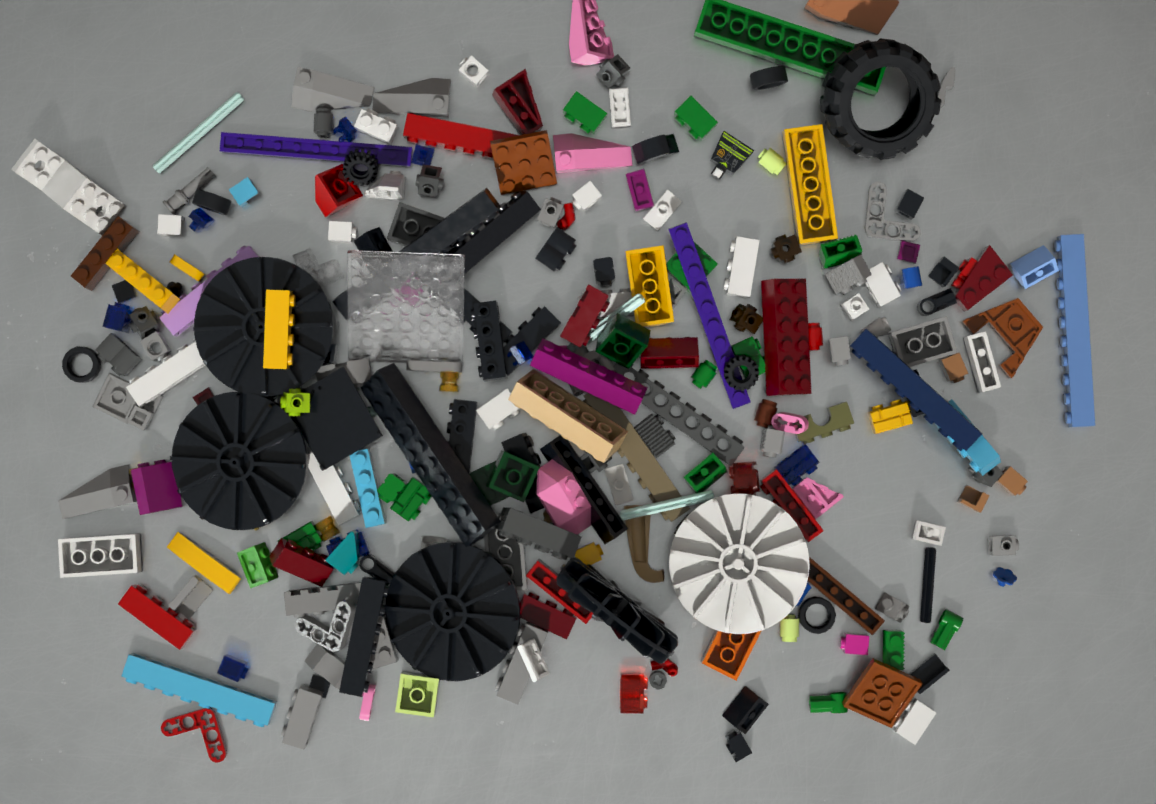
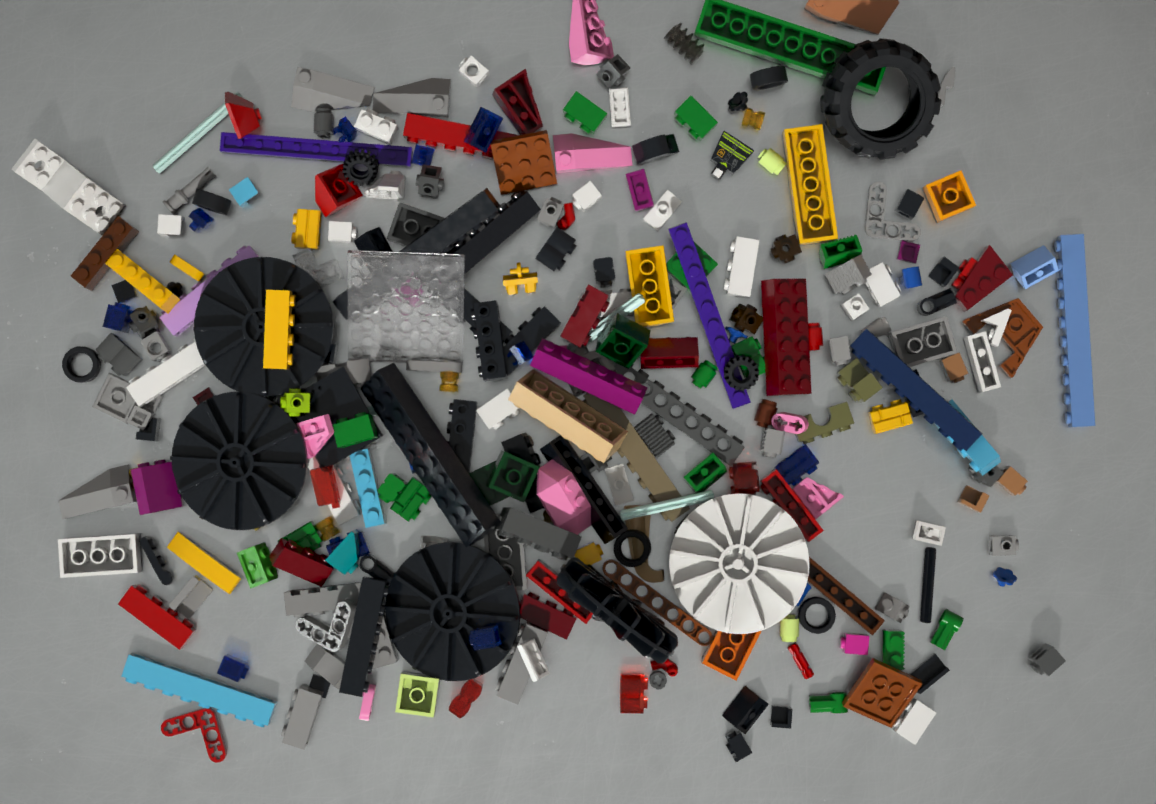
none -> black panel [136,418,161,441]
none -> black hinge [139,536,172,586]
none -> red slope [225,91,262,139]
none -> yellow brick [291,209,322,250]
none -> bright pink wing [297,414,334,459]
none -> clear red panel [310,465,341,509]
none -> green brick [332,412,378,448]
none -> clear red brick [449,678,483,718]
none -> clear blue brick [464,107,503,153]
none -> clear blue brick [469,625,501,650]
none -> yellow hips [503,262,538,295]
none -> dark orange beam [602,559,713,646]
none -> black tyre [614,529,651,567]
none -> clear smoke piece [664,23,705,65]
none -> blue plant [725,326,748,344]
none -> black plant [728,91,748,111]
none -> clear yellow wheel [742,107,765,131]
none -> black panel [770,705,792,729]
none -> red axle [788,643,814,679]
none -> olive brick [837,358,883,403]
none -> light orange brick [923,170,976,223]
none -> white slope [980,309,1012,347]
none -> dark grey brick [1028,643,1066,676]

